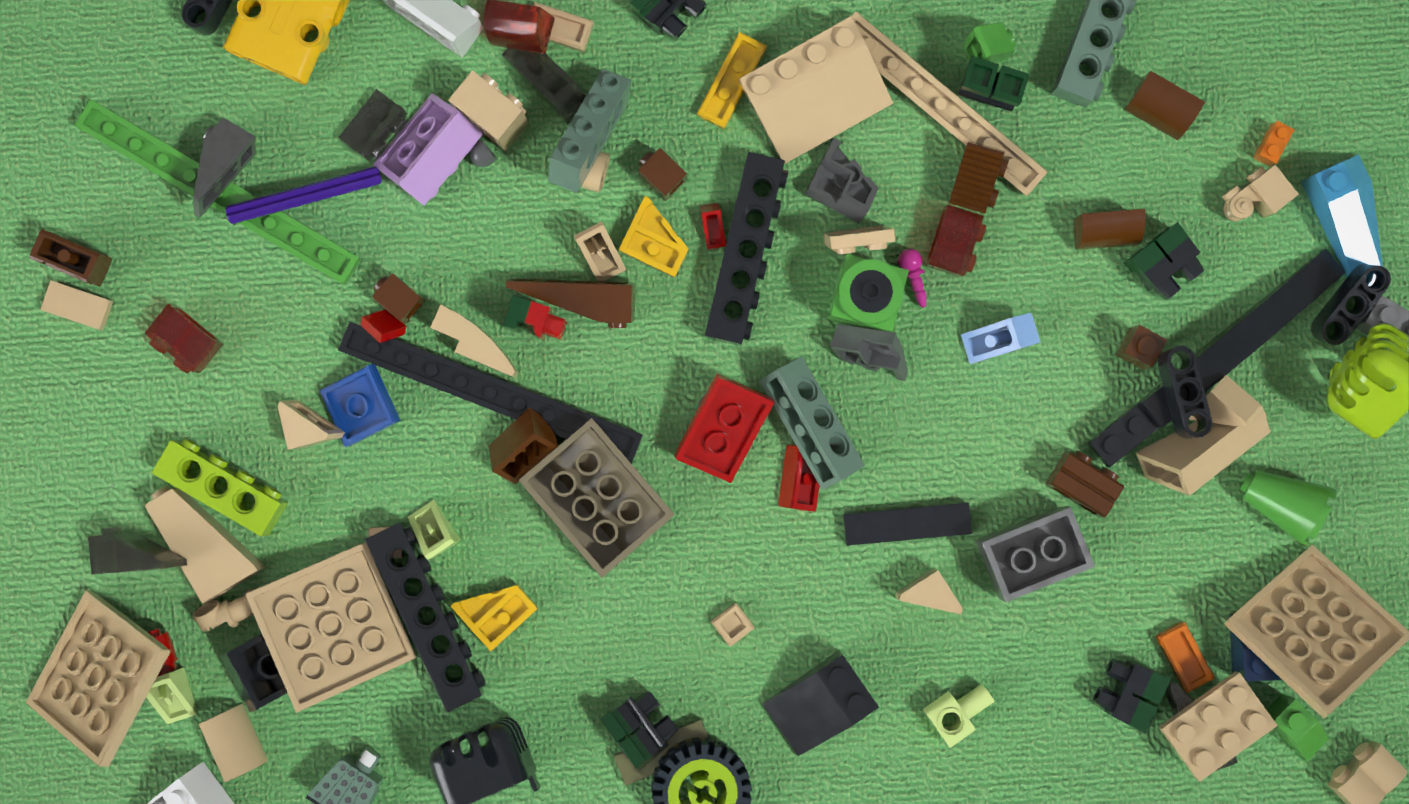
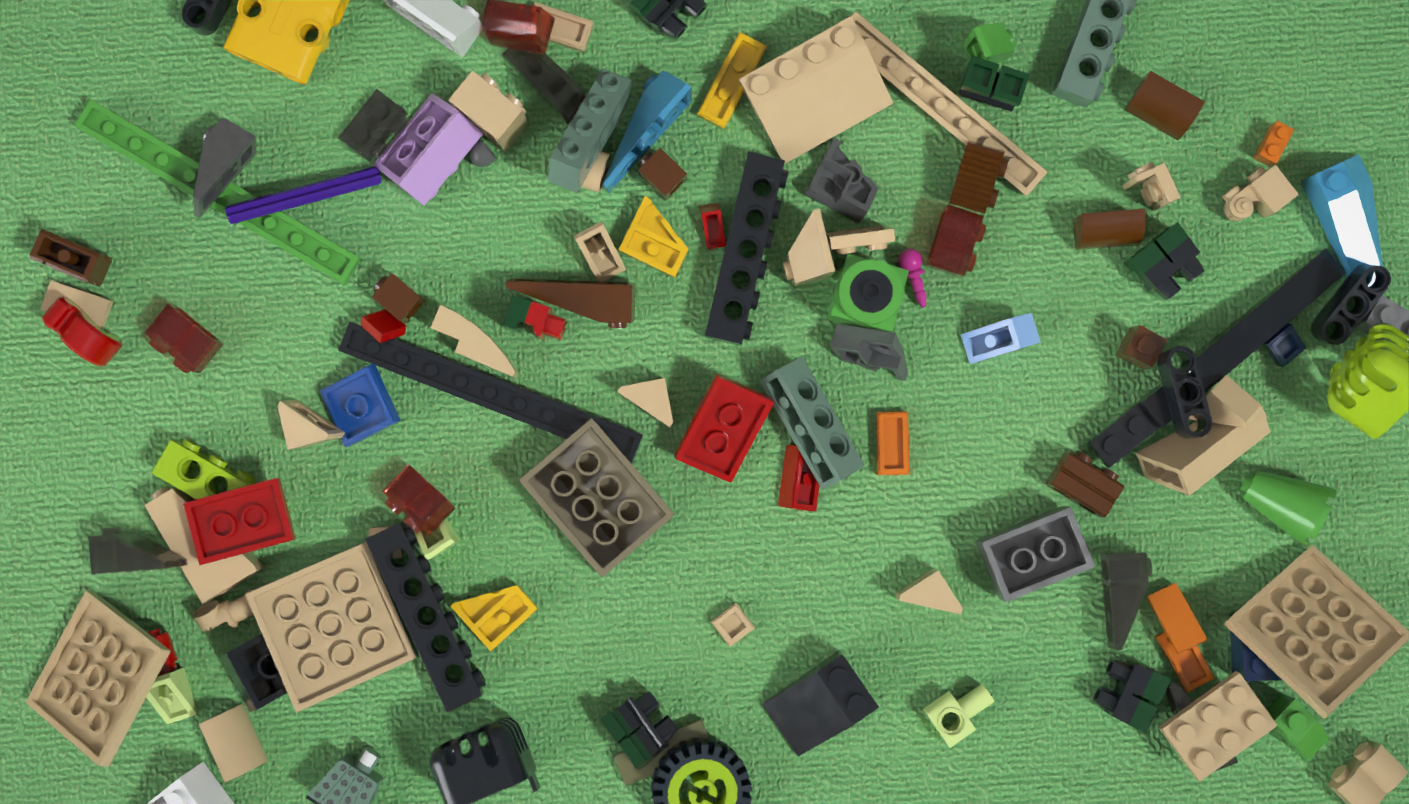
reddish brown brick [488,407,558,484] -> none
black tile [843,502,972,546] -> none
none -> red animal [42,296,123,367]
none -> red plate [183,478,296,566]
none -> clear red brick [382,464,456,536]
none -> dark azure wedge [603,70,692,193]
none -> tan slope [617,378,674,428]
none -> tan slope [783,209,835,287]
none -> orange tile [876,412,910,475]
none -> clear smoke slope [1101,551,1152,651]
none -> tan bracket [1122,162,1181,211]
none -> orange tile [1147,583,1207,655]
none -> dark blue tile [1264,323,1307,367]

